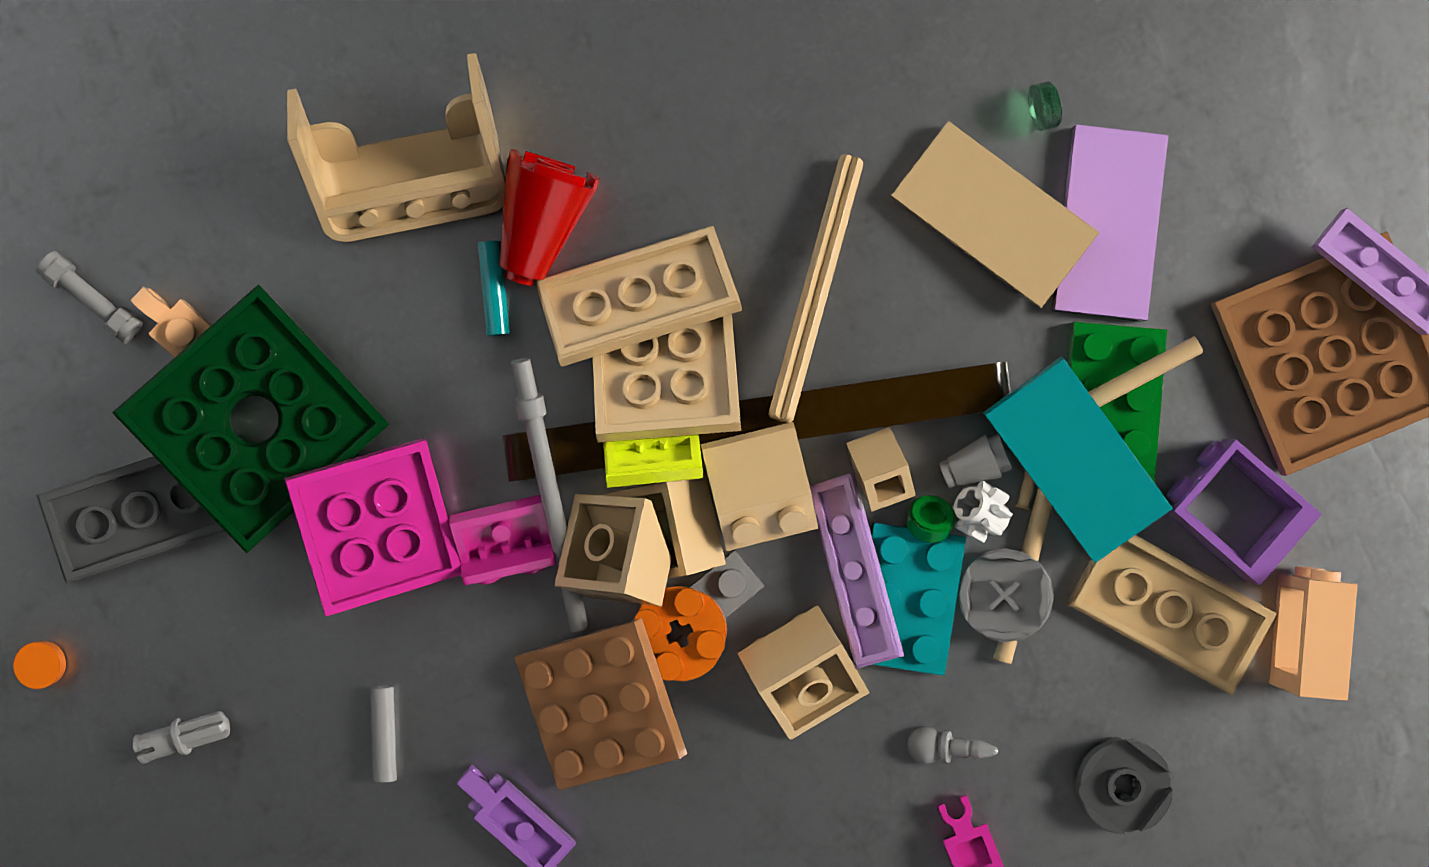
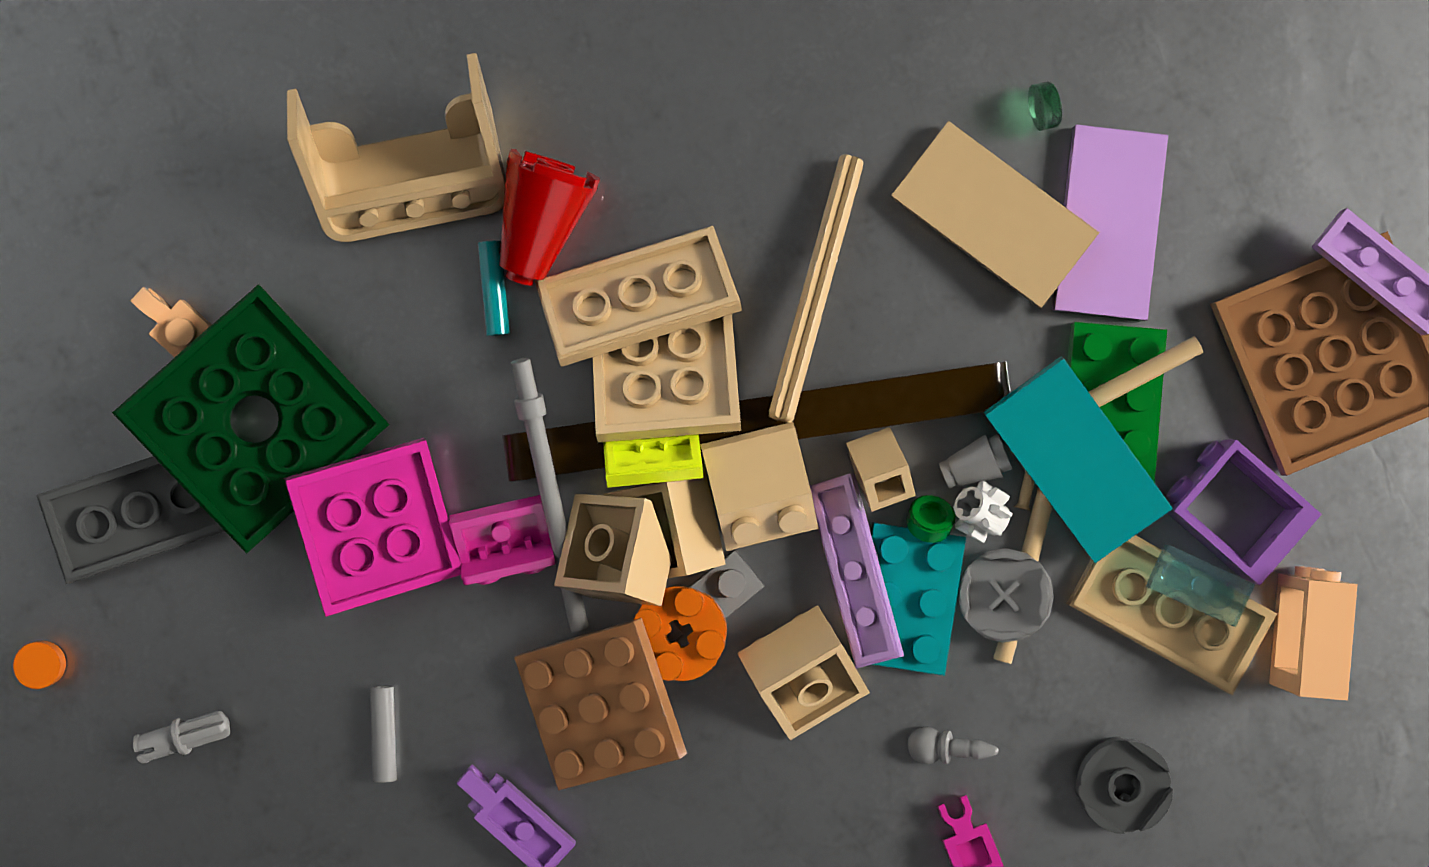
light grey bar [36,251,143,344] -> none
none -> clear light blue plate [1145,544,1255,627]

